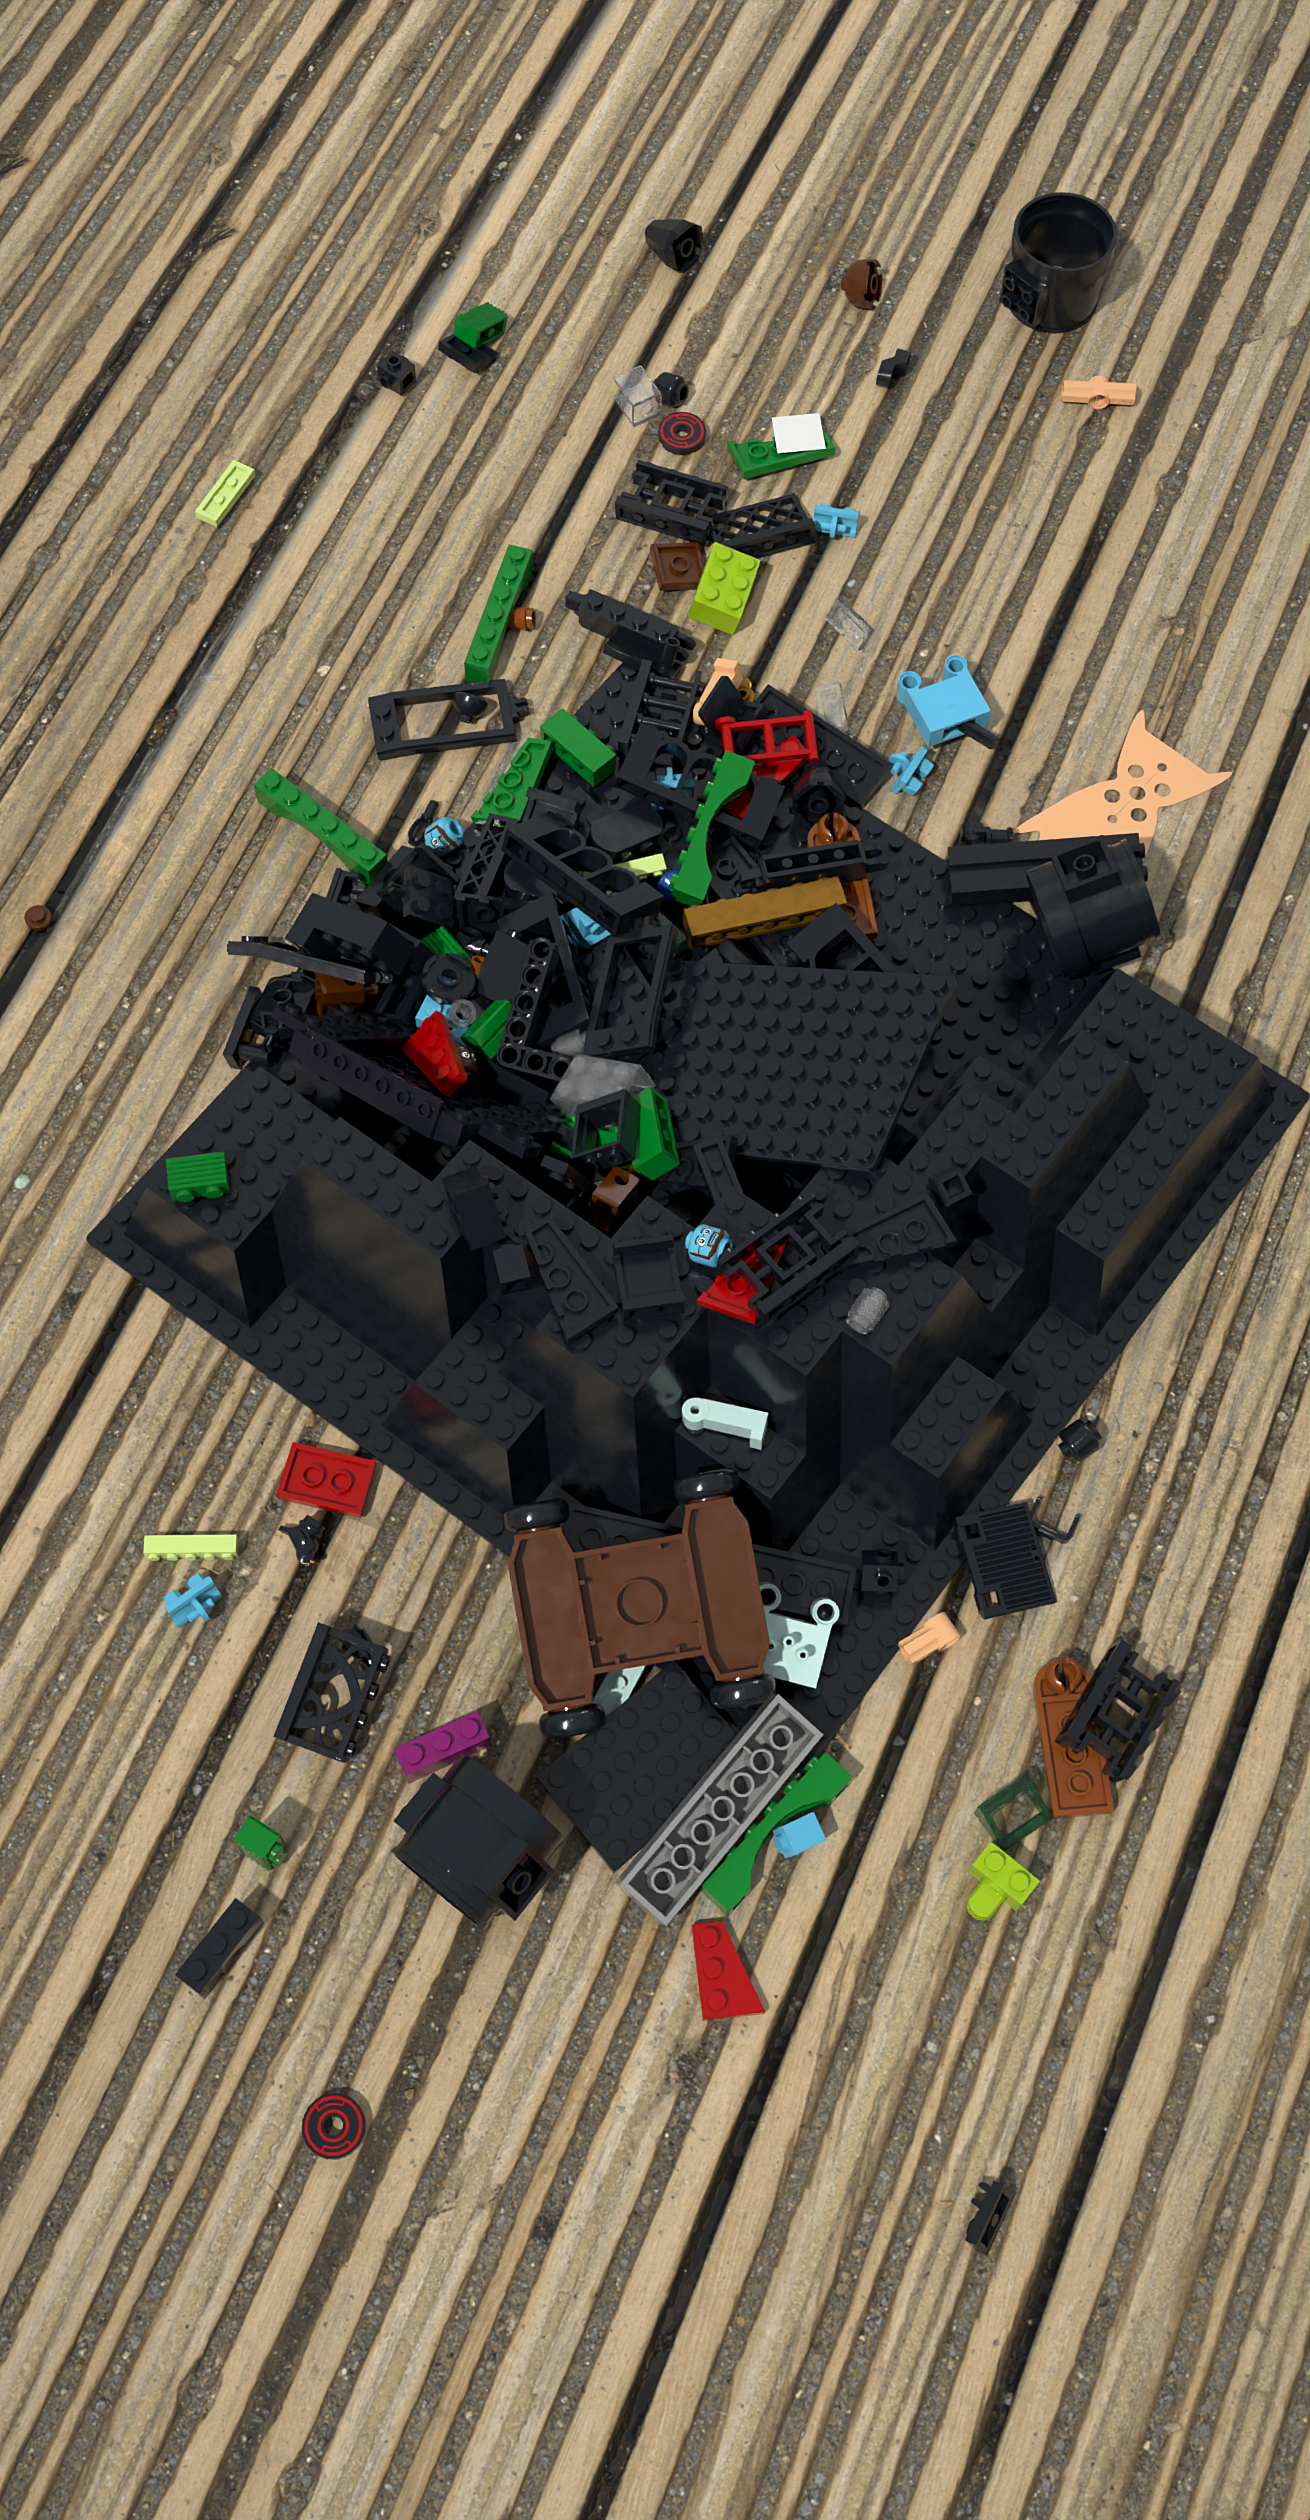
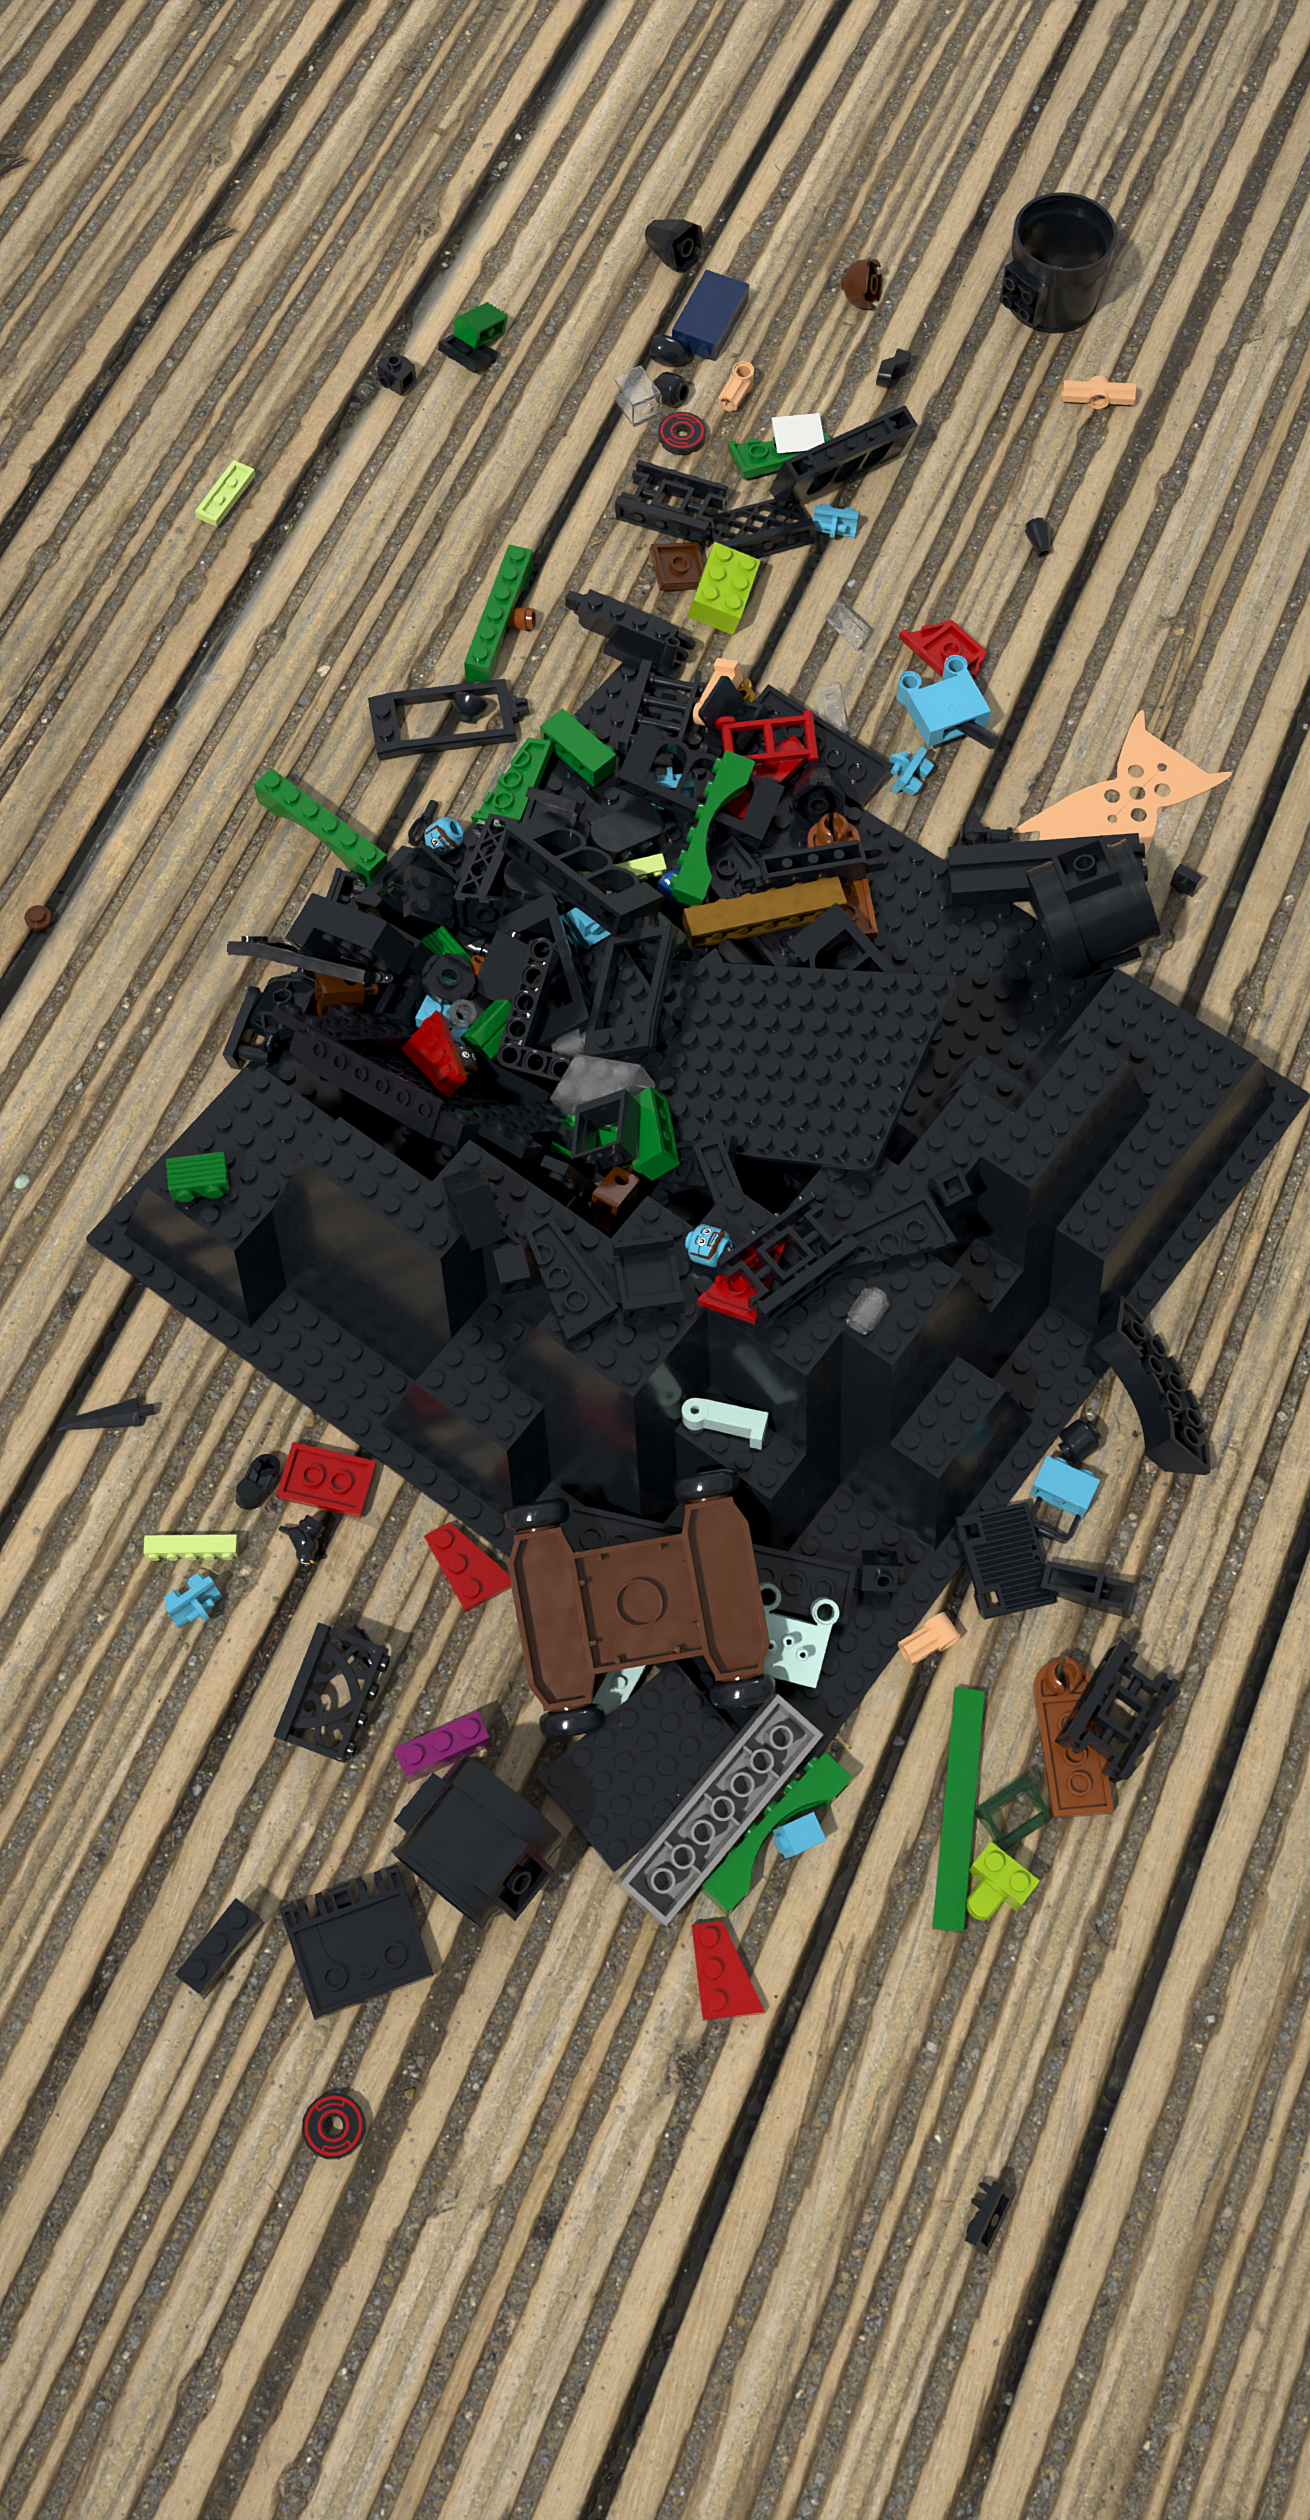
green brick [234,1815,287,1871] -> none
none -> black bar [55,1398,155,1431]
none -> black piece [235,1454,280,1510]
none -> black hinge [279,1864,434,2021]
none -> red wing [424,1522,511,1613]
none -> black animal [648,335,688,366]
none -> dark blue brick [672,269,749,361]
none -> light nougat piece [718,361,754,412]
none -> black fence [769,405,918,510]
none -> red wing [899,620,987,682]
none -> green tile [932,1687,985,1933]
none -> black cone [1025,518,1051,557]
none -> medium azure brick [1029,1456,1100,1519]
none -> black slope [1040,1561,1137,1618]
none -> black brick [1092,1295,1211,1475]
none -> black plate [1170,864,1203,897]

